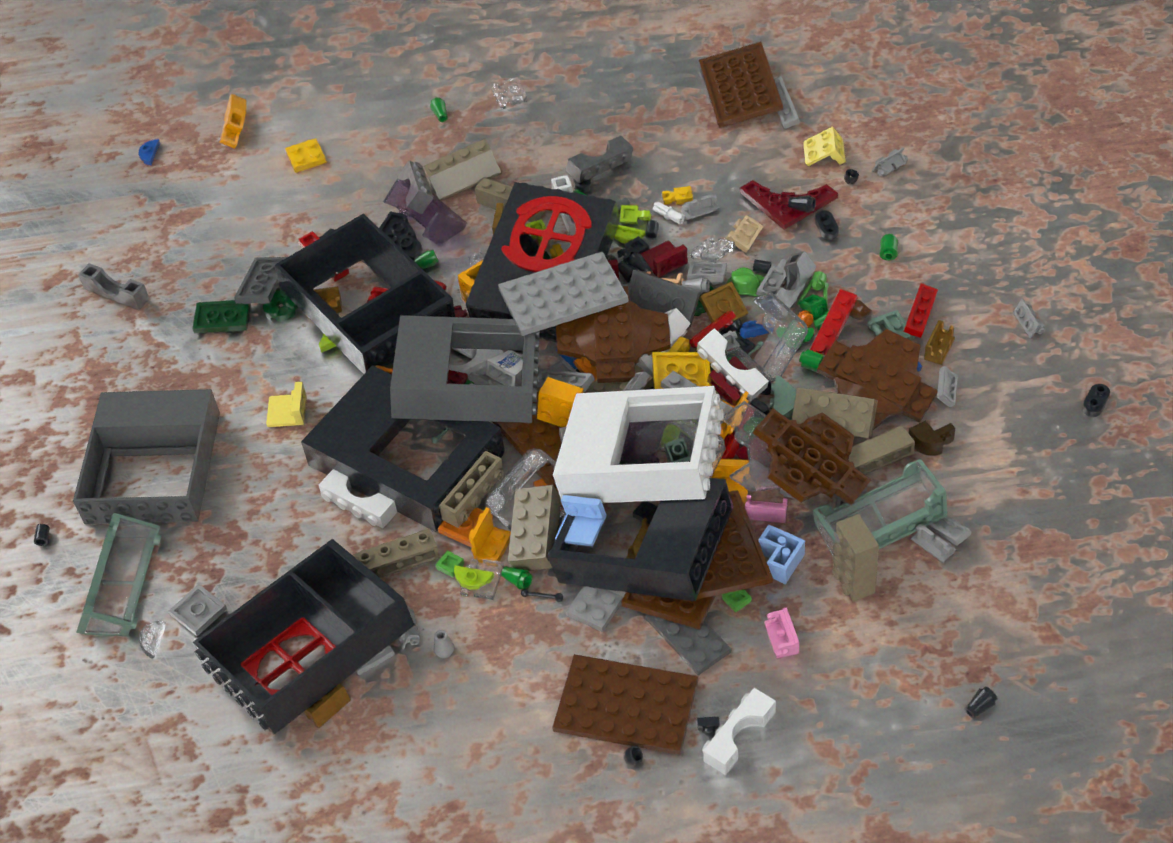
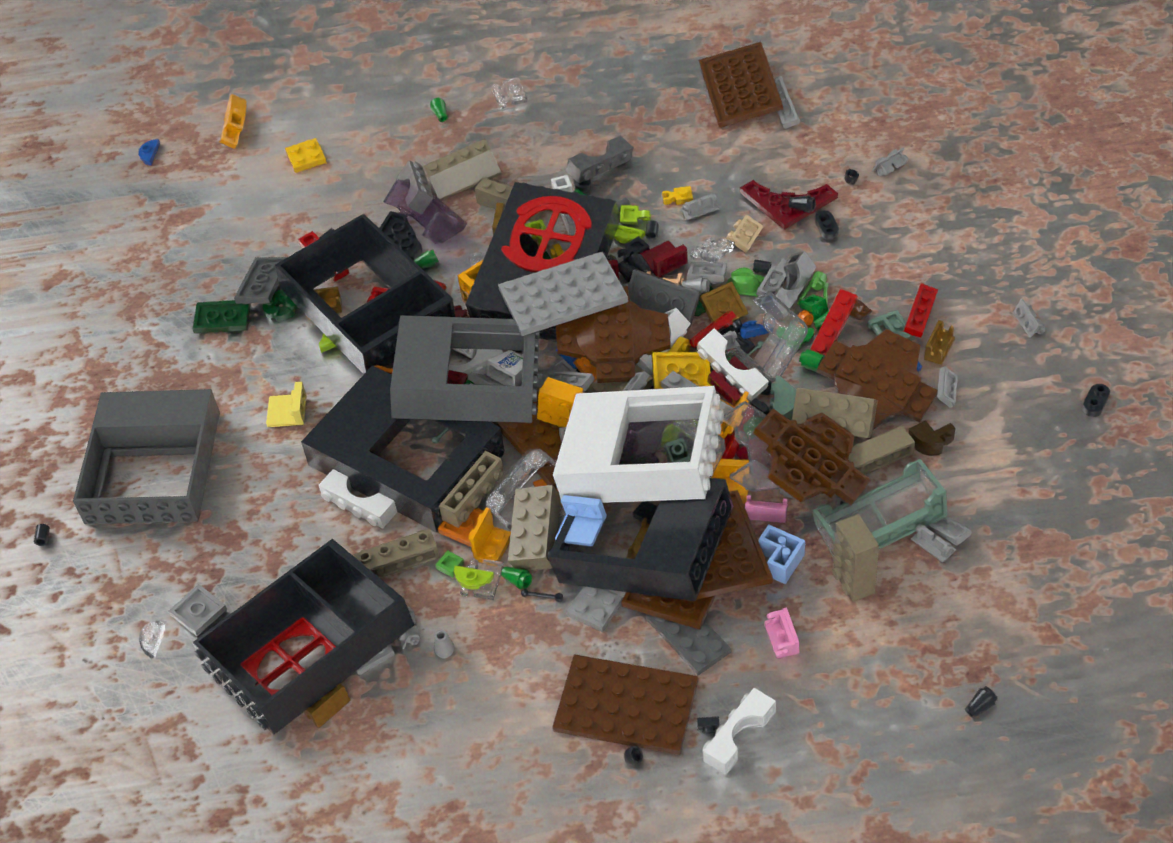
clear windscreen [76,513,162,636] -> none
flat silver arch [78,263,150,310] -> none
white axle [653,202,686,225] -> none
bright green plate [722,590,752,613] -> none
light yellow bracket [804,127,846,166] -> none
green brick [880,234,898,260] -> none

